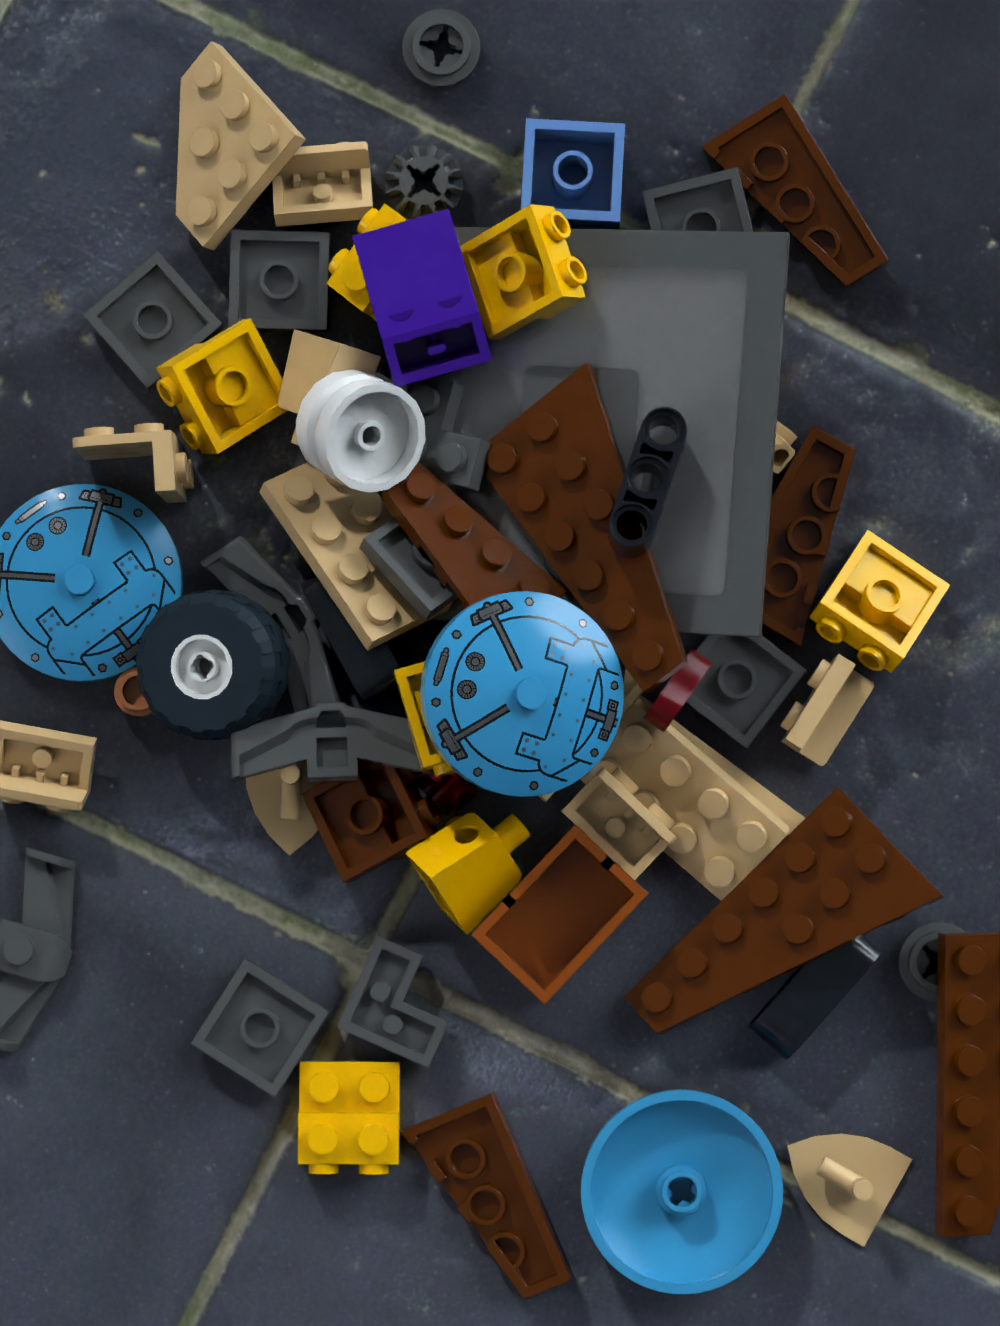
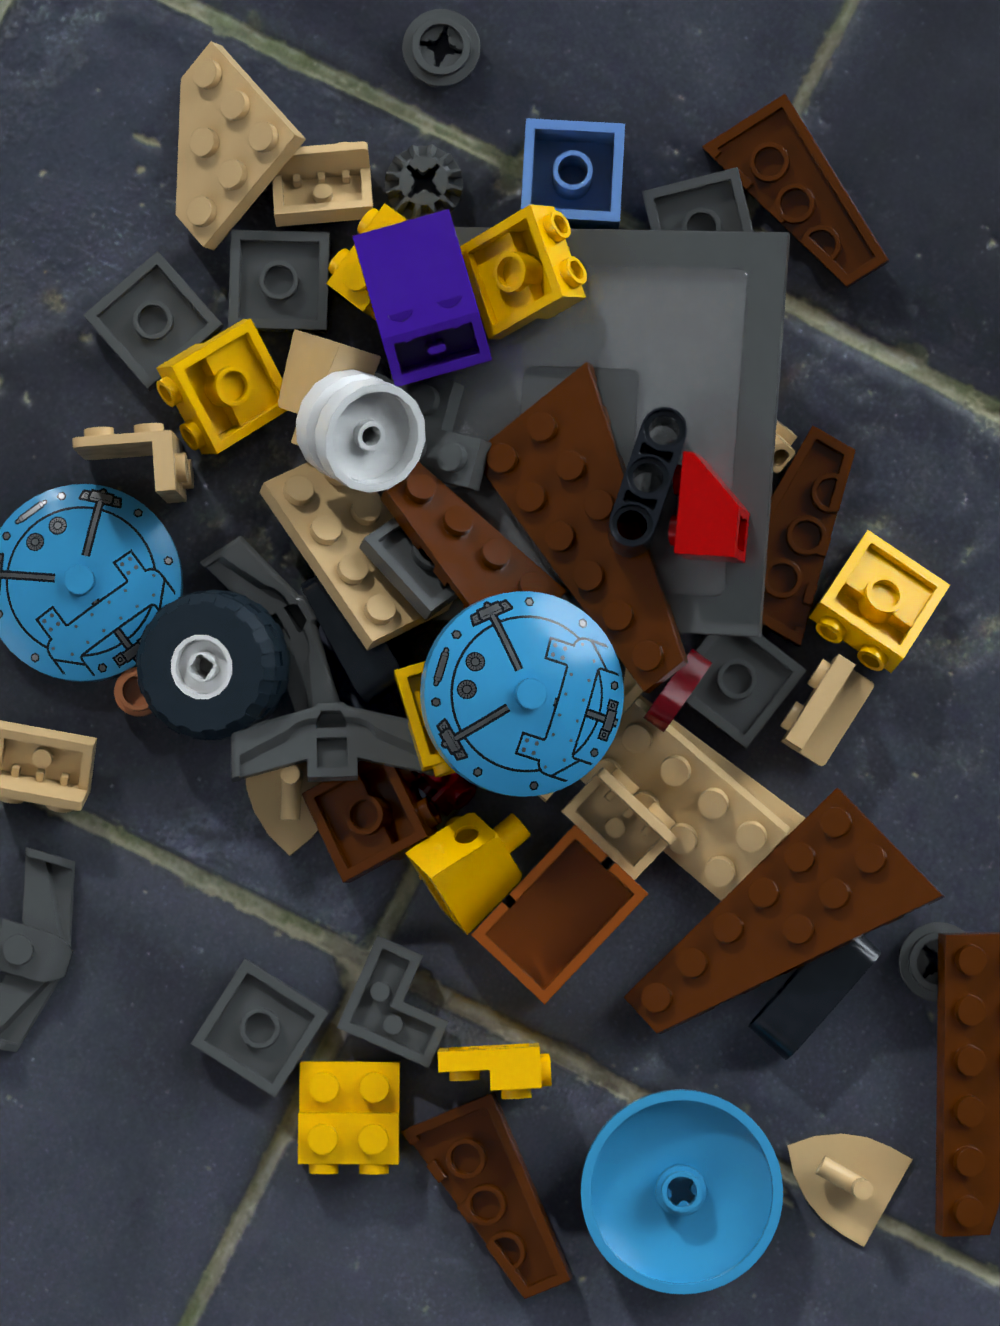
none -> yellow plate [437,1043,552,1099]
none -> red slope [668,451,750,563]

